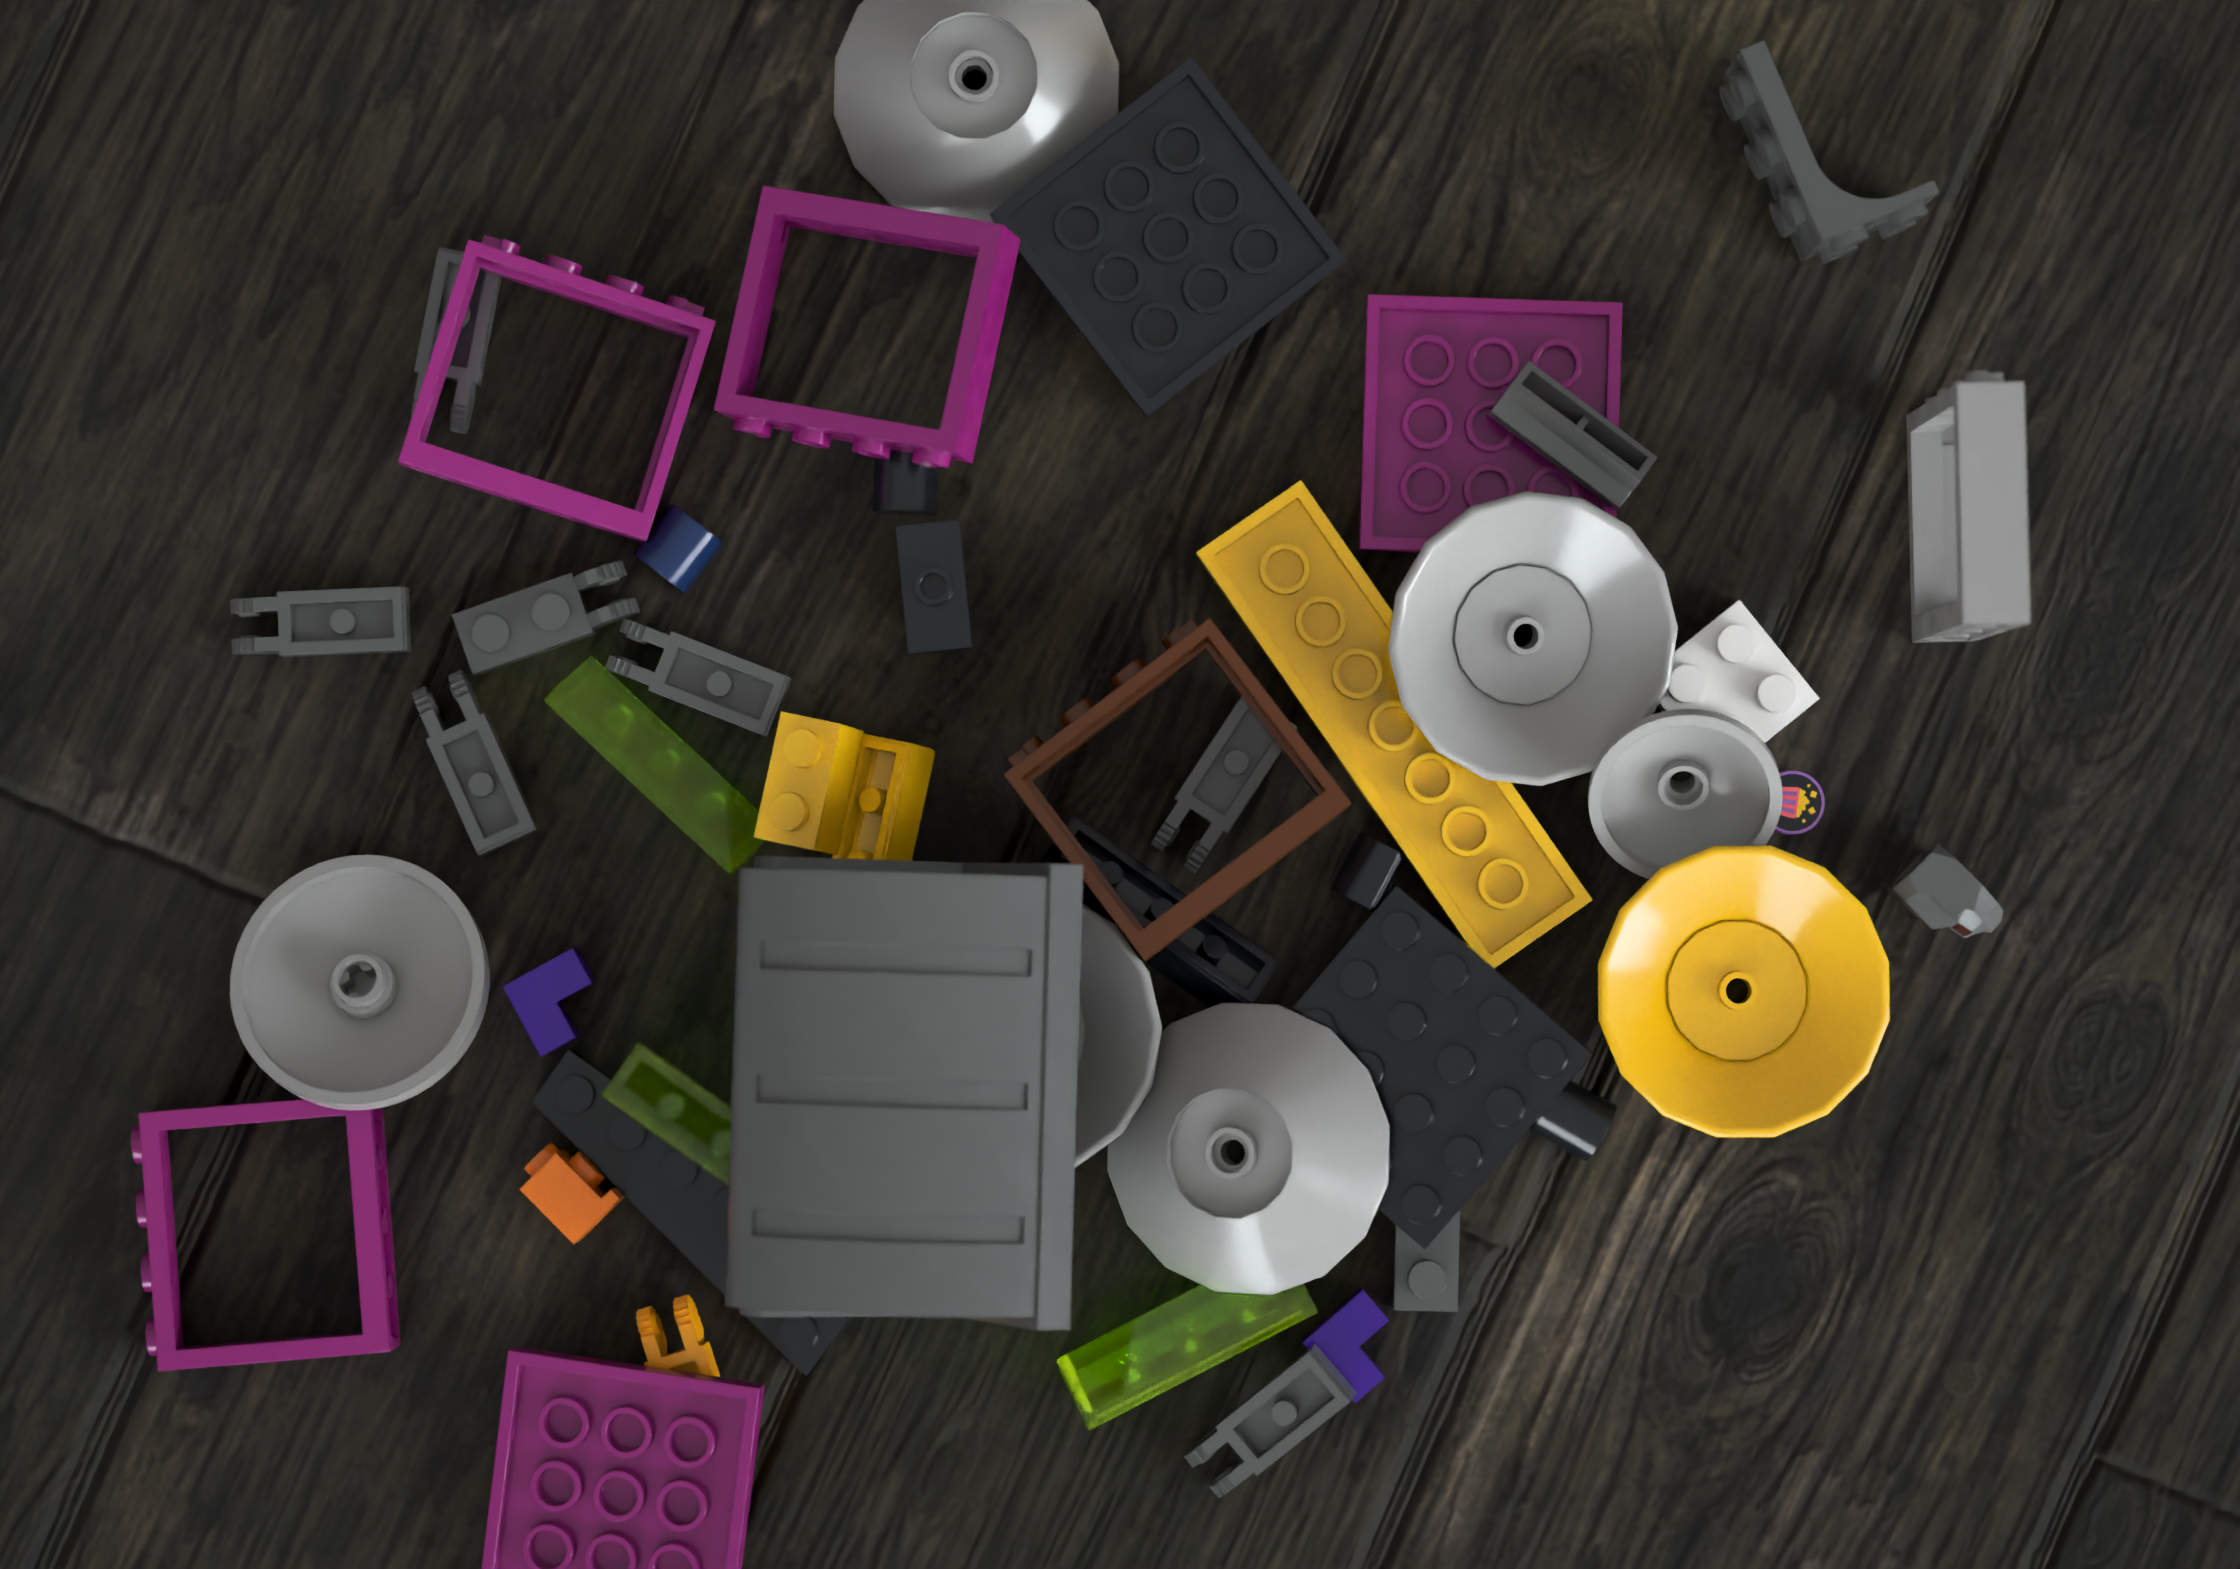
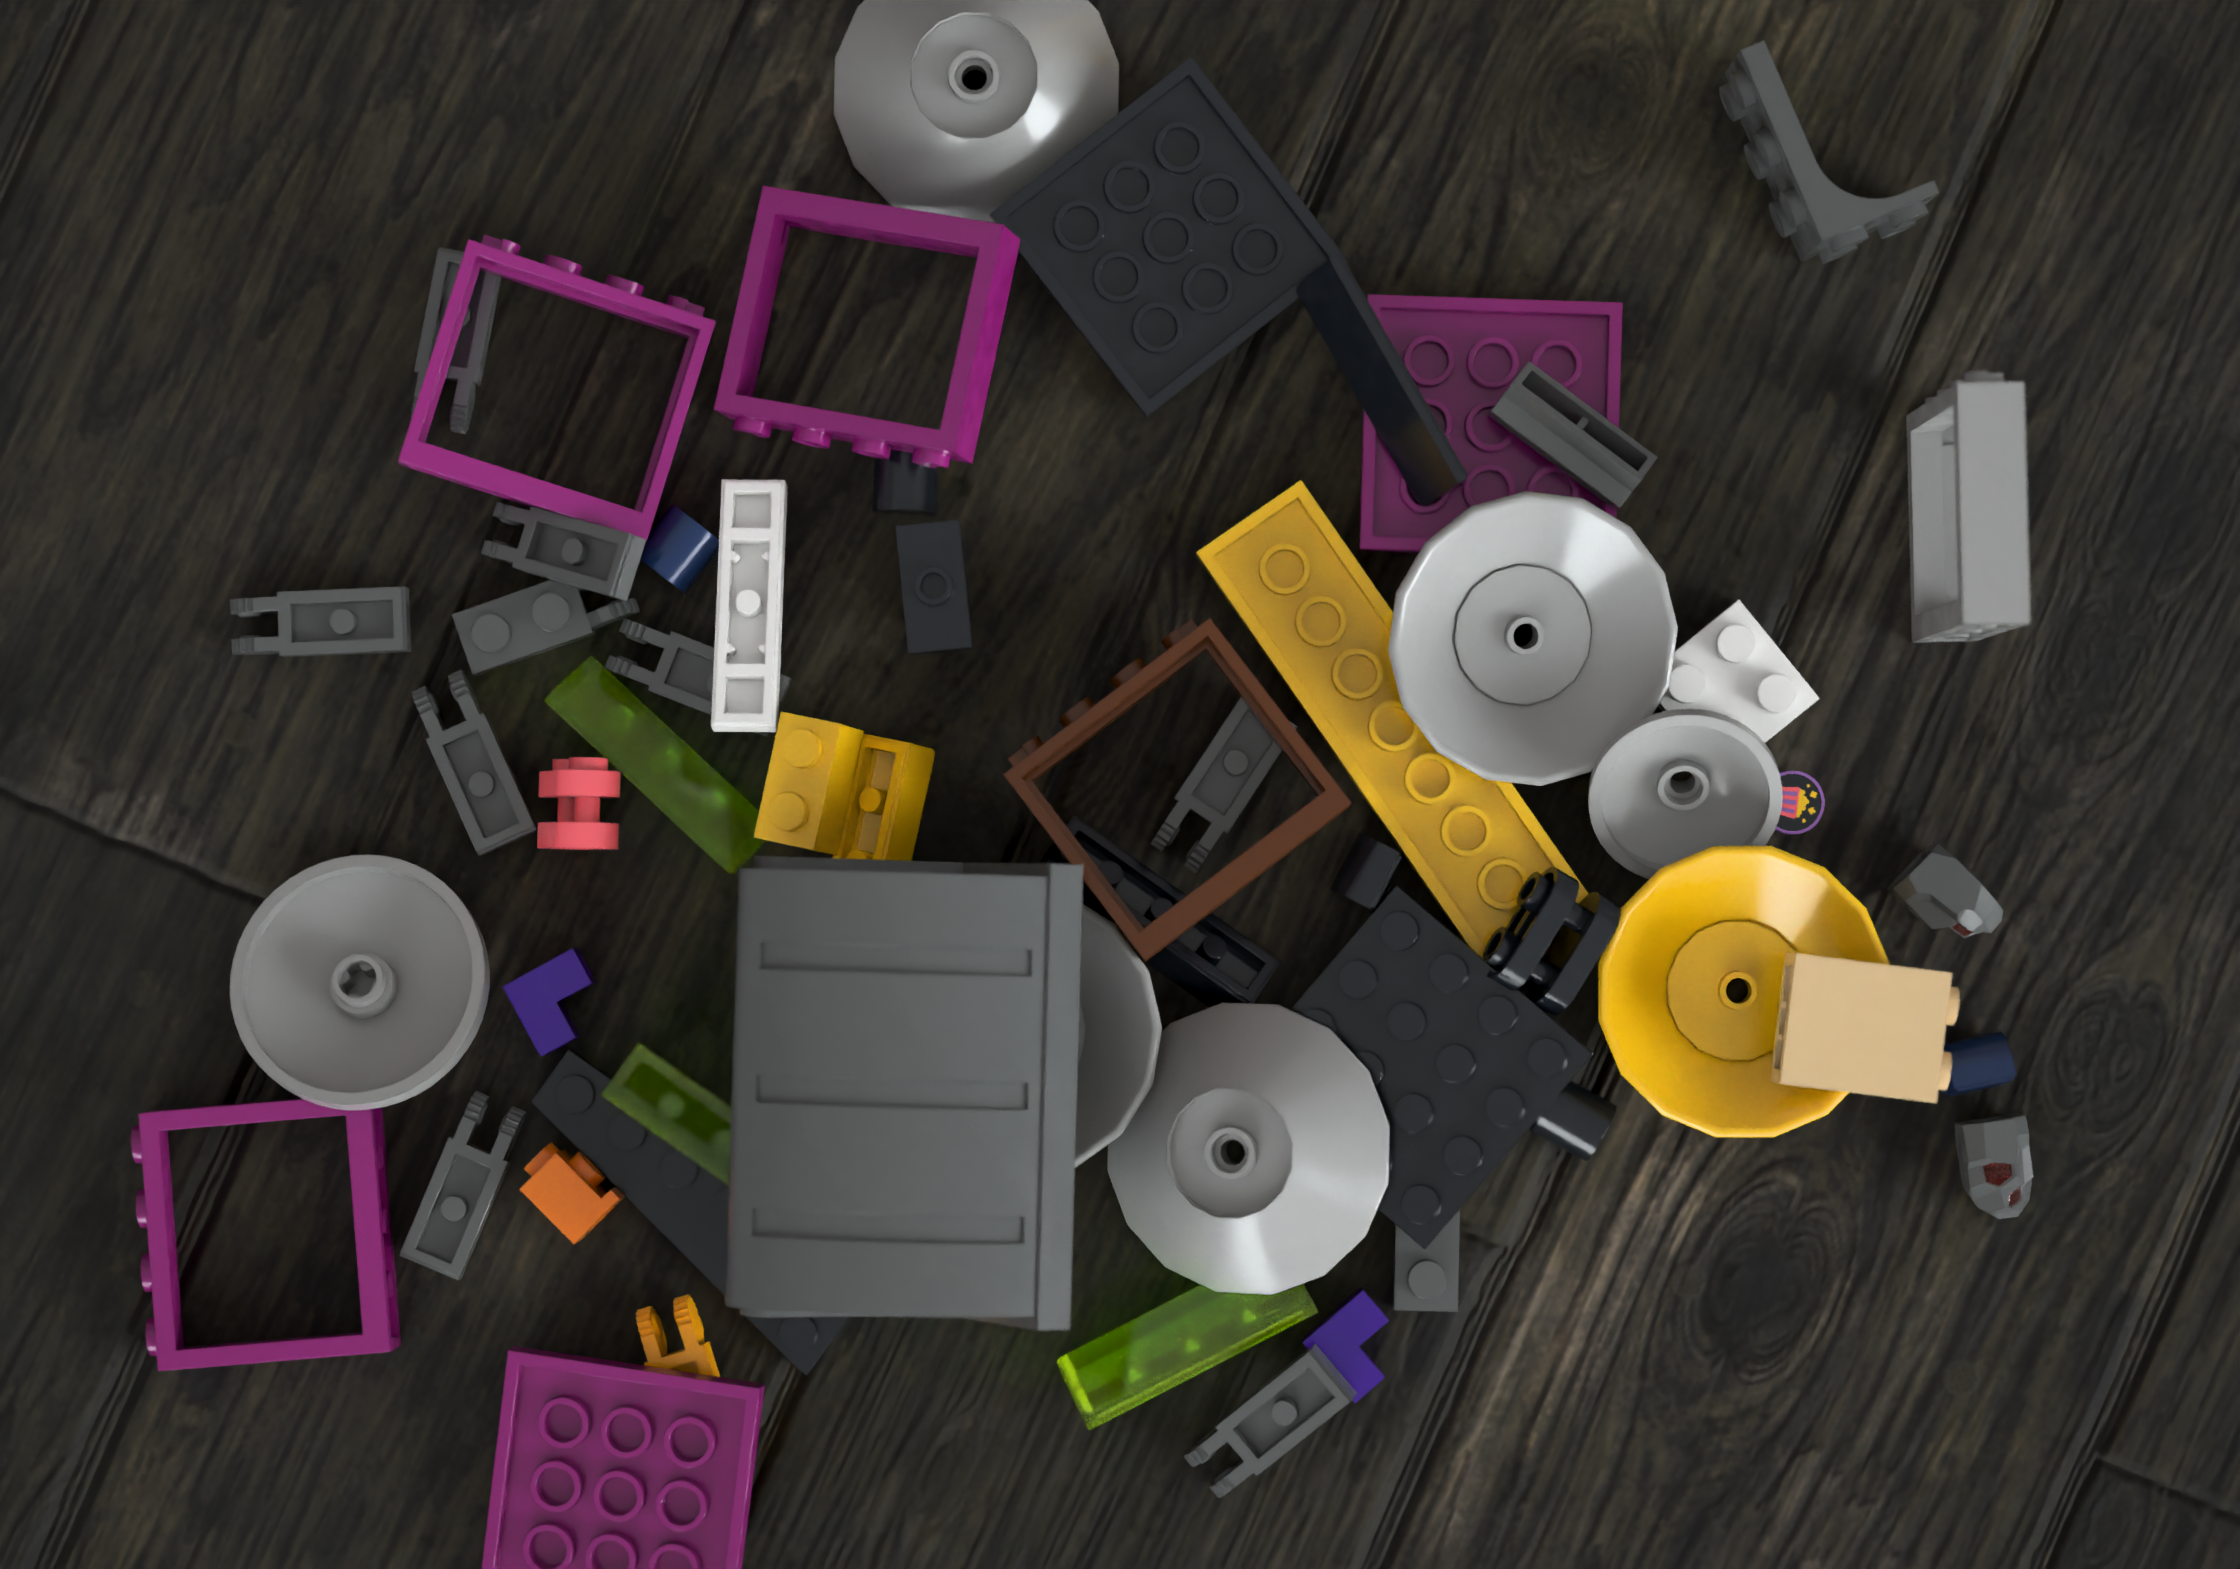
none -> dark grey hinge [399,1091,526,1280]
none -> dark grey hinge [481,502,646,601]
none -> coral brick [537,757,621,850]
none -> white plate [711,479,788,732]
none -> black slope [1297,255,1468,506]
none -> black brick [1483,867,1621,1015]
none -> tan brick [1770,953,1960,1103]
none -> dark blue brick [1942,1031,2017,1097]
none -> dark grey rock [1954,1114,2034,1219]

